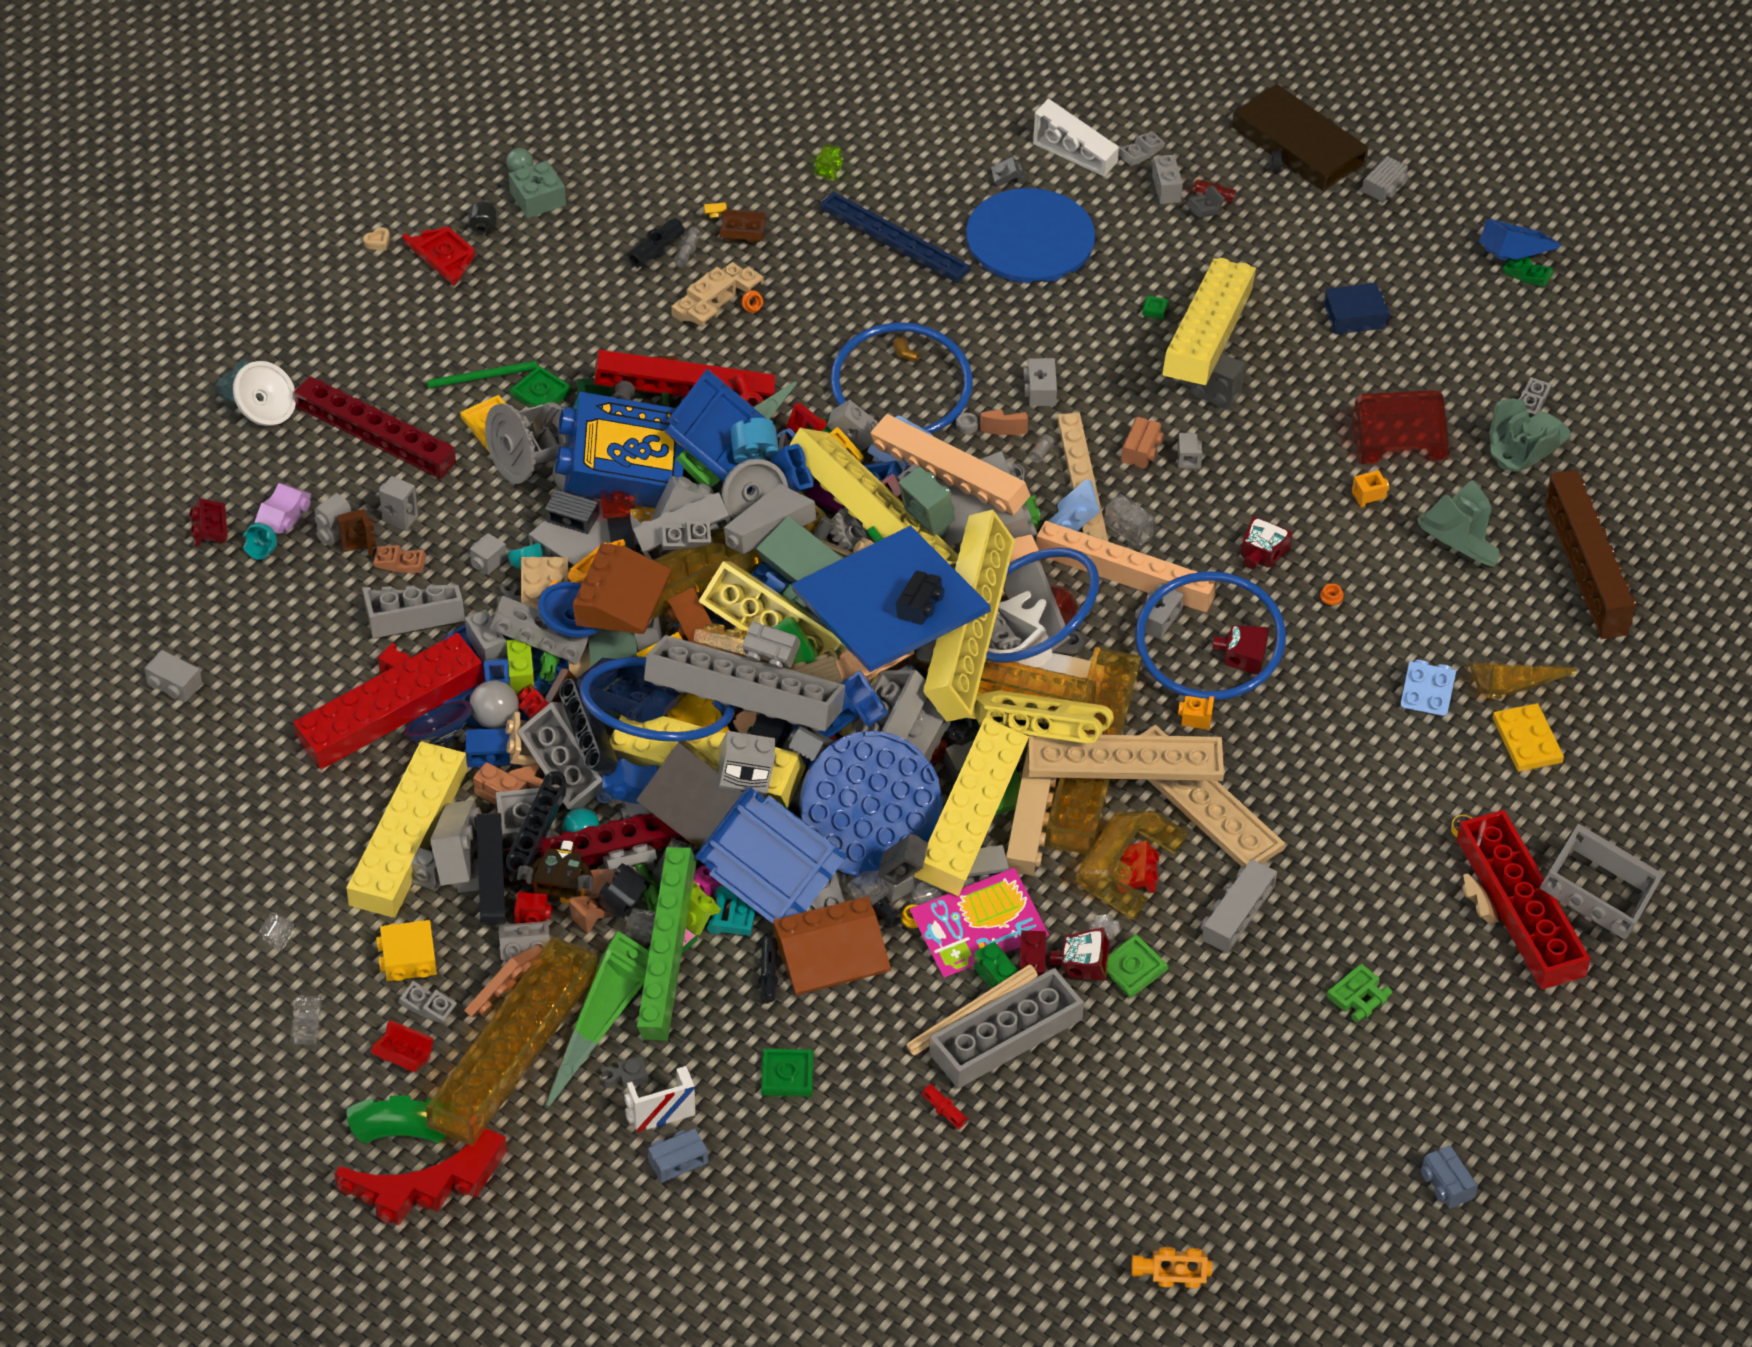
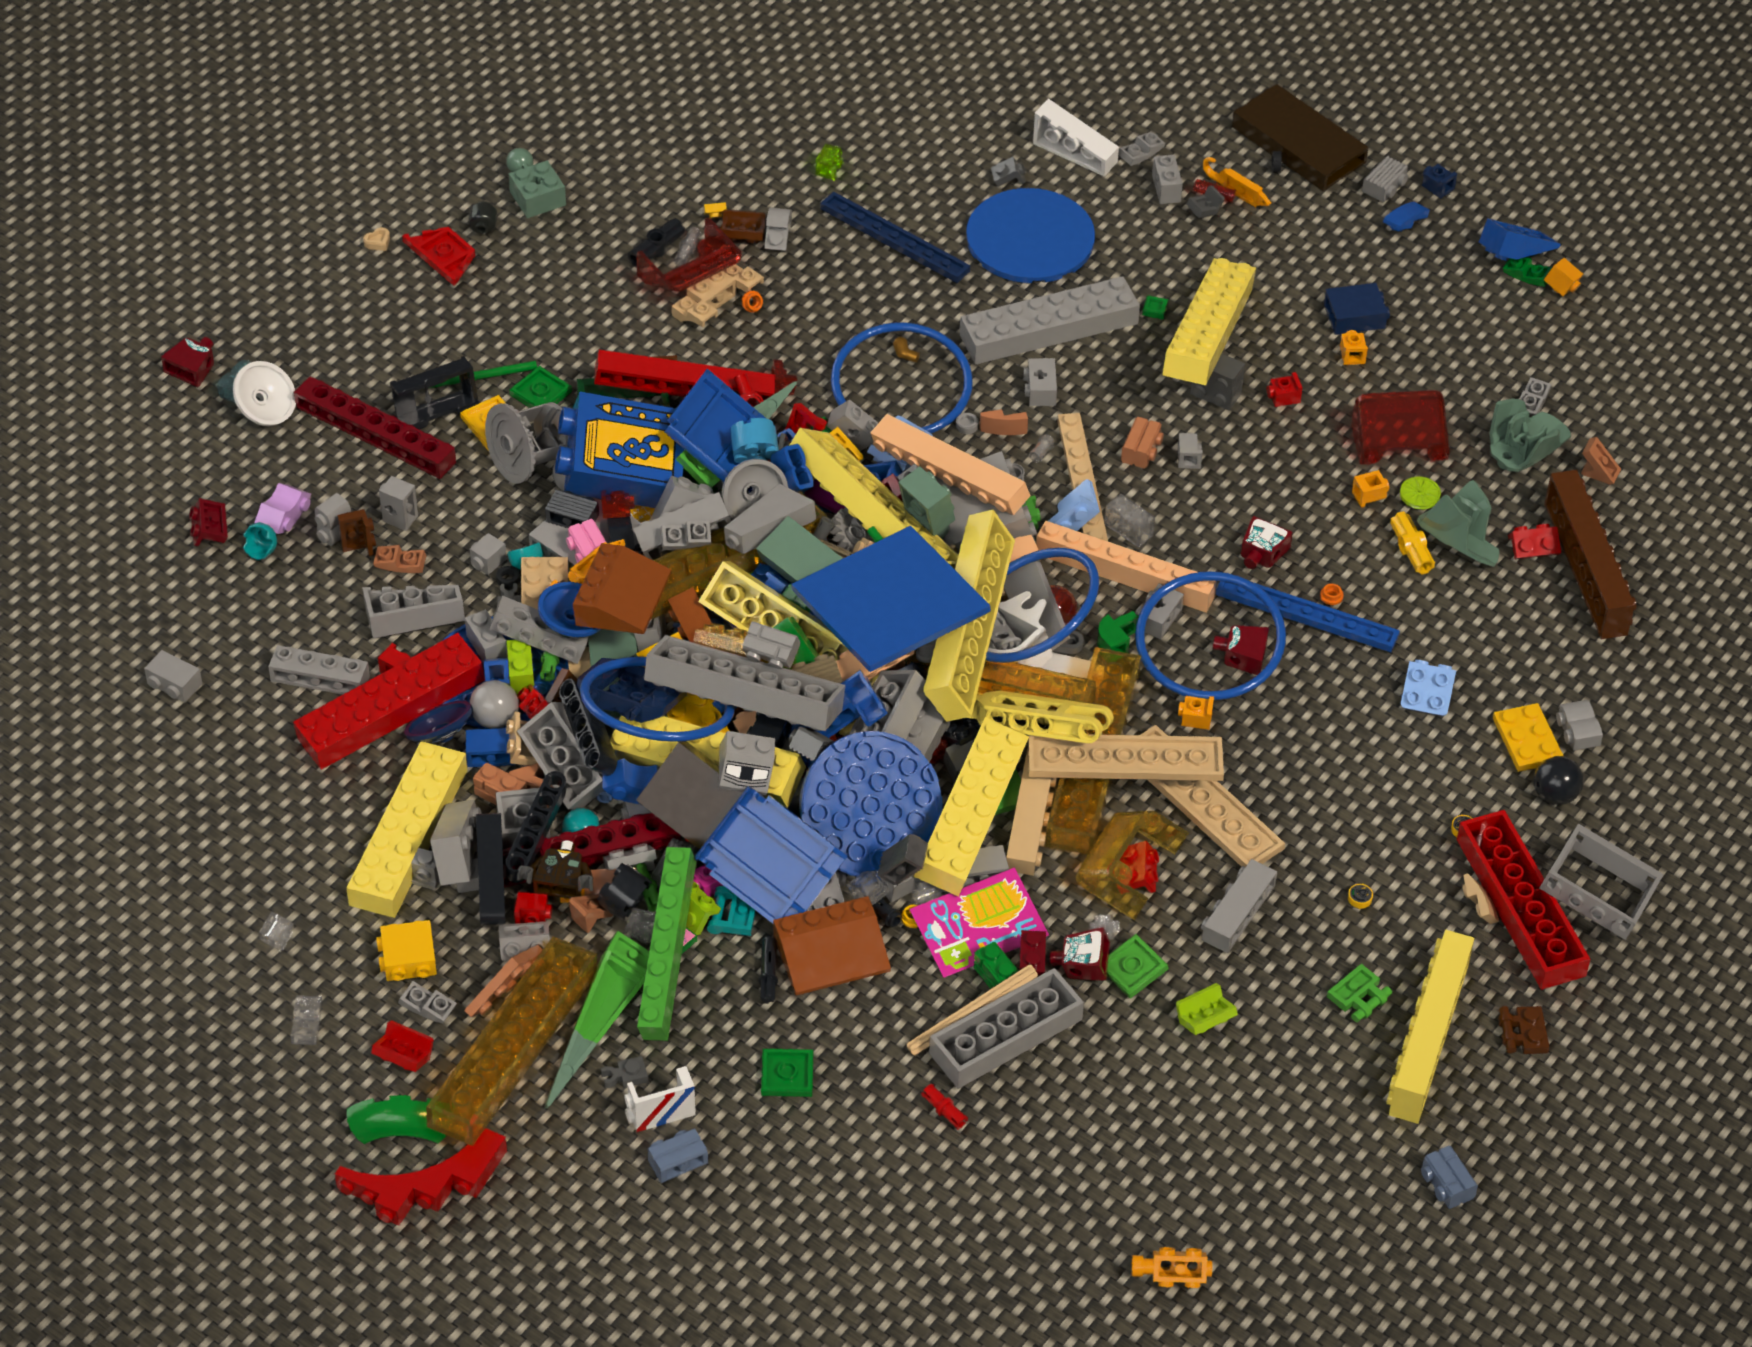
dark grey bush [611,381,635,400] -> none
black brick [896,570,945,625] -> none
clear yellow wedge [1470,662,1576,699] -> none
none -> dark red torso [161,337,214,387]
none -> light grey brick [268,645,370,695]
none -> black piece [390,356,479,430]
none -> black piece [496,566,520,588]
none -> bright pink brick [566,519,607,563]
none -> clear red windscreen [637,217,742,292]
none -> light grey brick [765,207,792,252]
none -> clear red bracket [770,359,797,395]
none -> light grey brick [960,276,1140,365]
none -> green brick [1097,611,1138,663]
none -> lime bracket [1176,983,1238,1035]
none -> light orange plate [1203,157,1271,208]
none -> blue plate [1216,581,1400,652]
none -> red brick [1267,372,1303,407]
none -> light orange brick [1340,330,1368,365]
none -> tile [1348,884,1373,909]
none -> blue slope [1383,202,1430,232]
none -> light yellow brick [1386,930,1474,1124]
none -> yellow piece [1390,511,1435,575]
none -> lime wheel [1400,476,1441,510]
none -> dark blue brick [1422,164,1457,199]
none -> reddish brown plate [1498,1006,1550,1054]
none -> red bracket [1508,524,1561,560]
none -> black piece [1533,756,1583,805]
none -> light orange brick [1544,258,1584,296]
none -> light grey brick [1556,700,1603,750]
none -> nougat slope [1581,437,1621,485]

